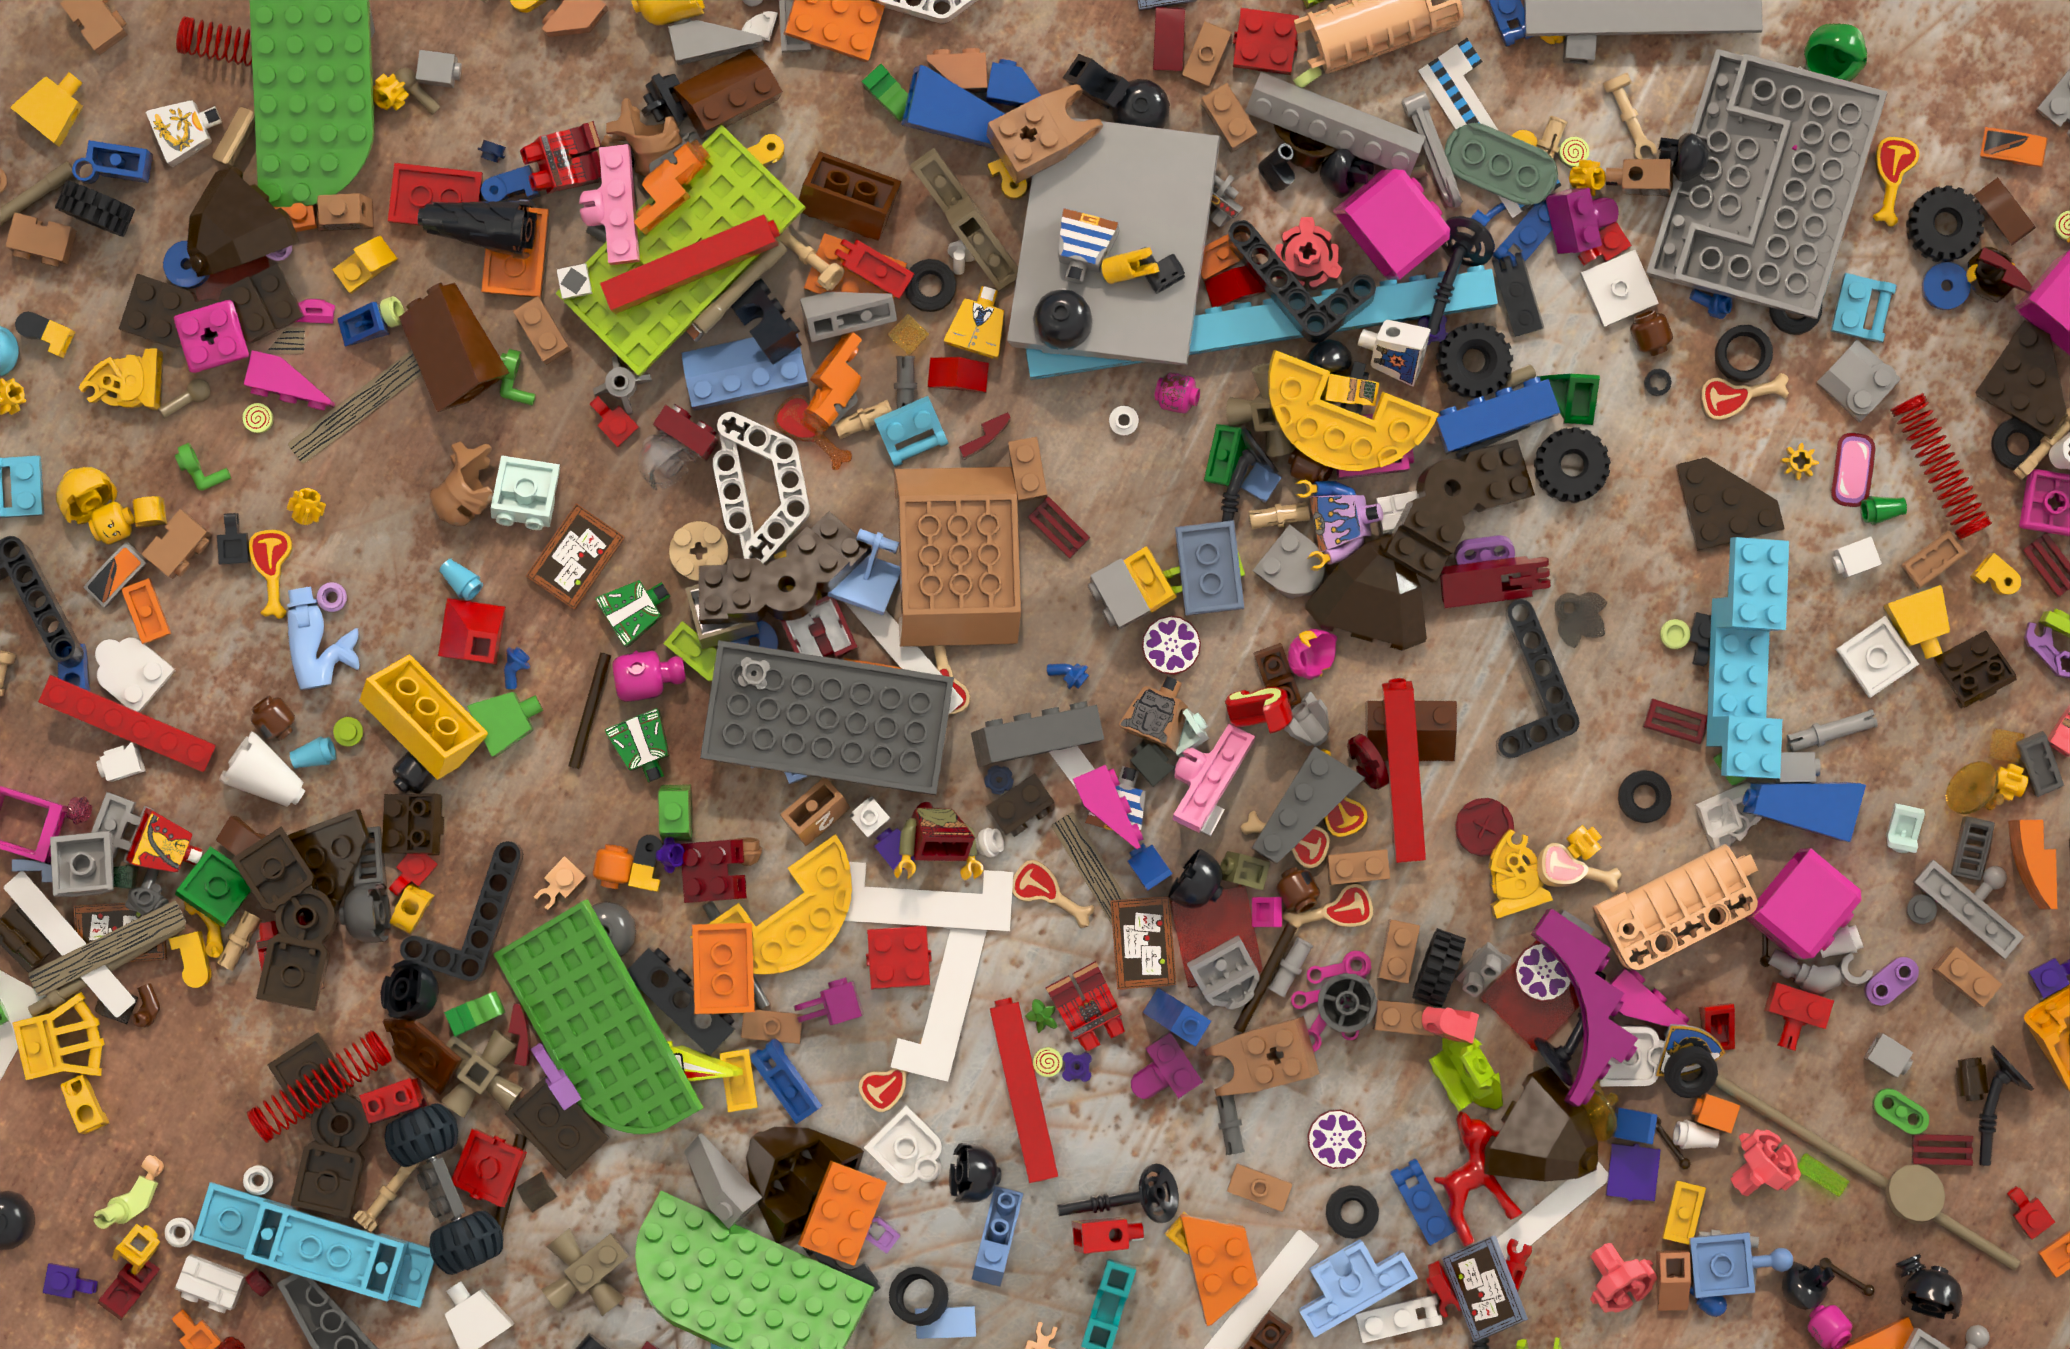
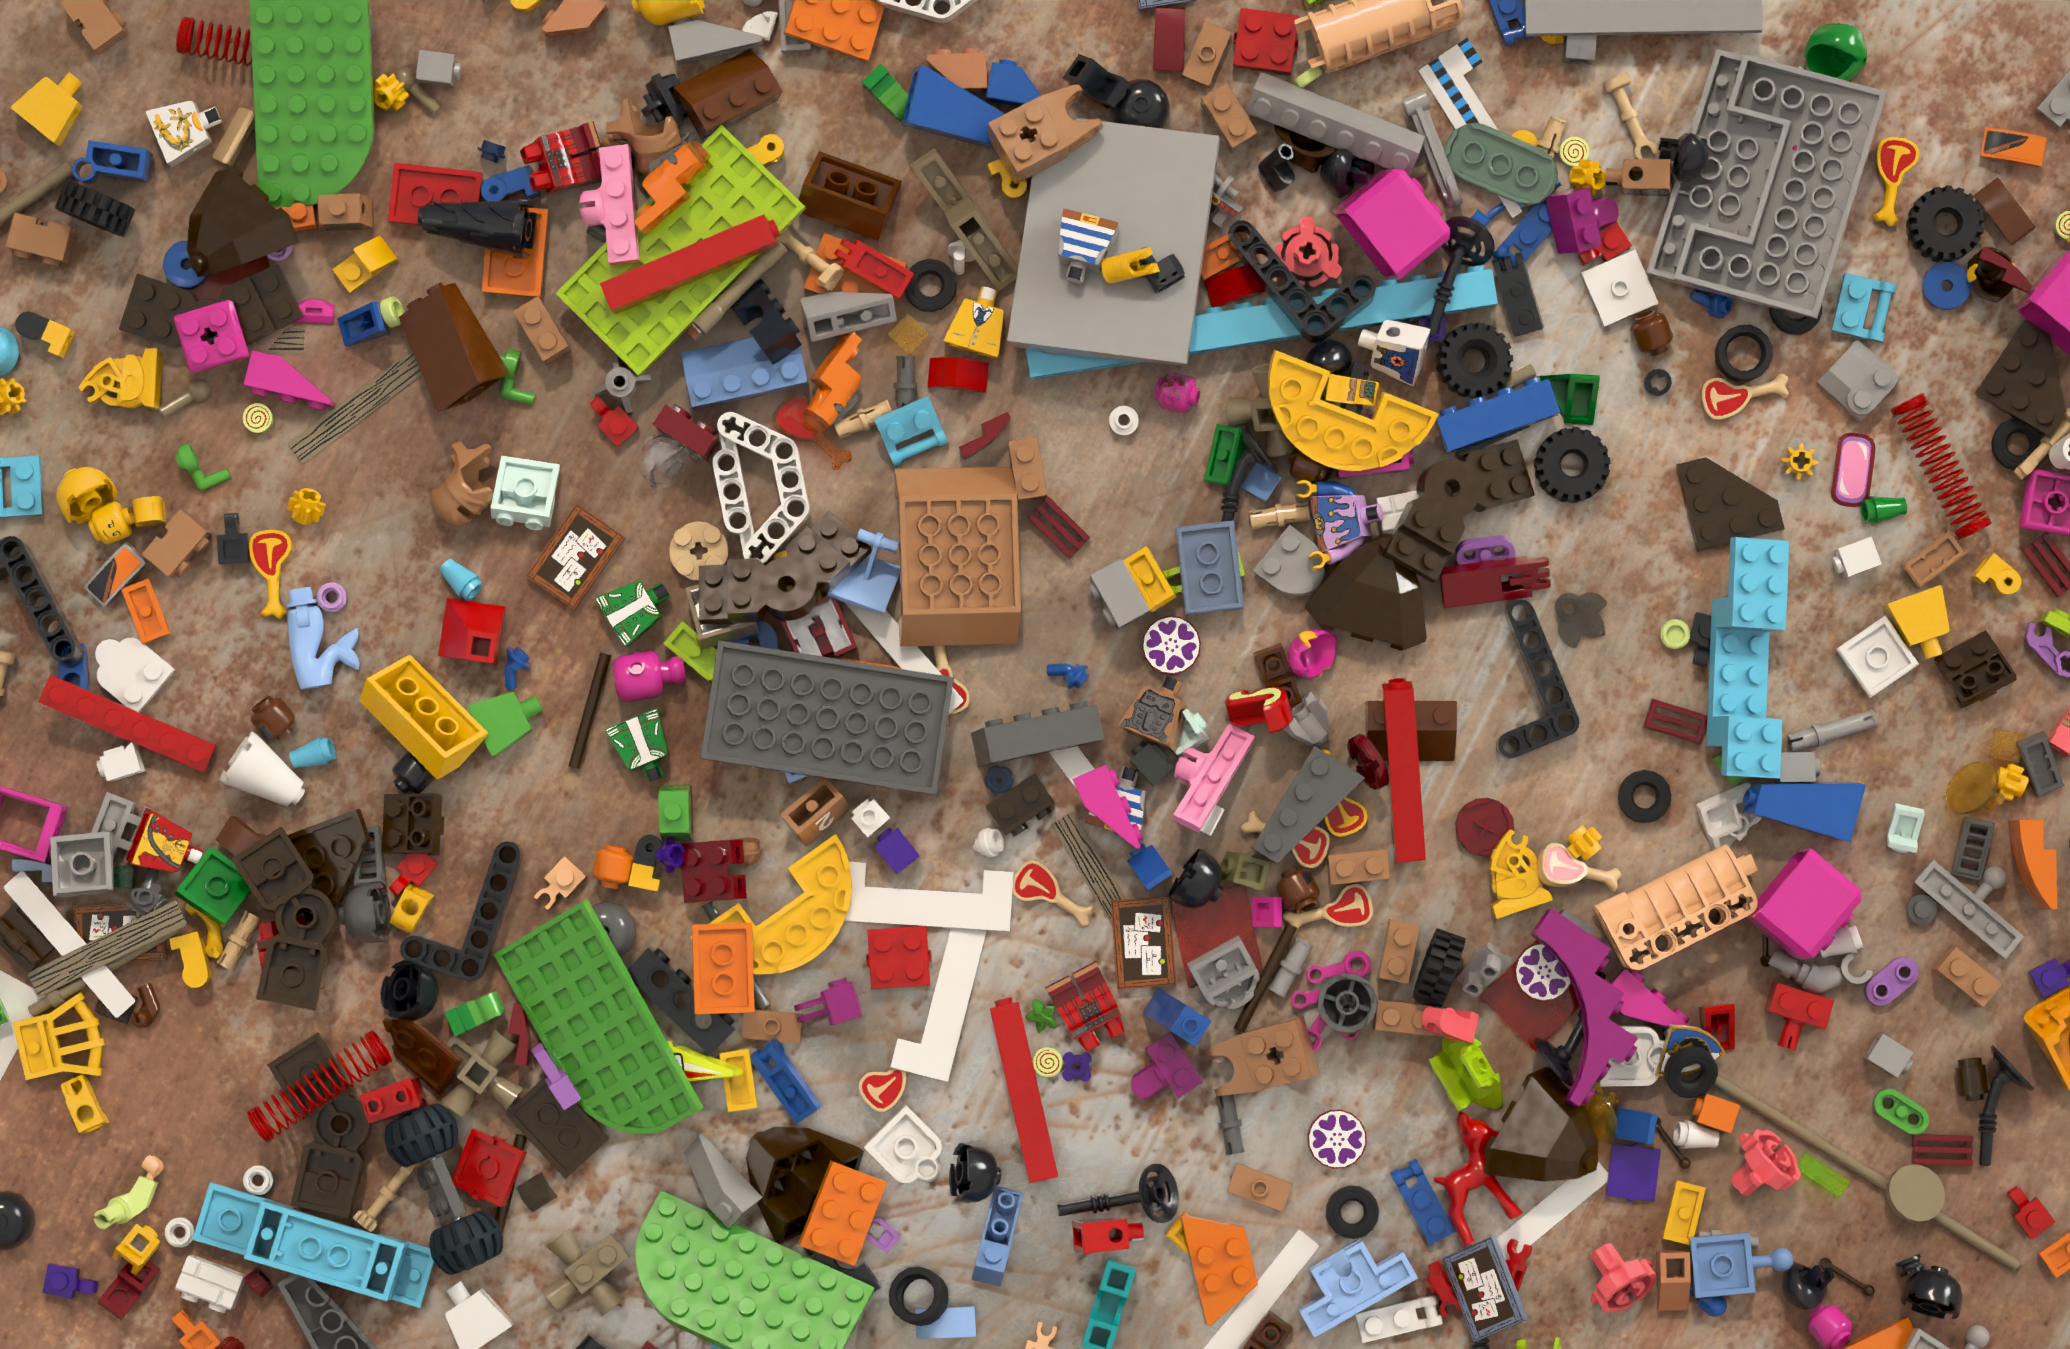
clear pink plate [66,796,92,825] -> none
lime plate [333,717,363,747] -> none
tile [557,264,593,300] -> none
light grey plate [738,657,770,690] -> none
torso [894,802,983,880] -> none
black cylinder [1033,289,1092,350] -> none

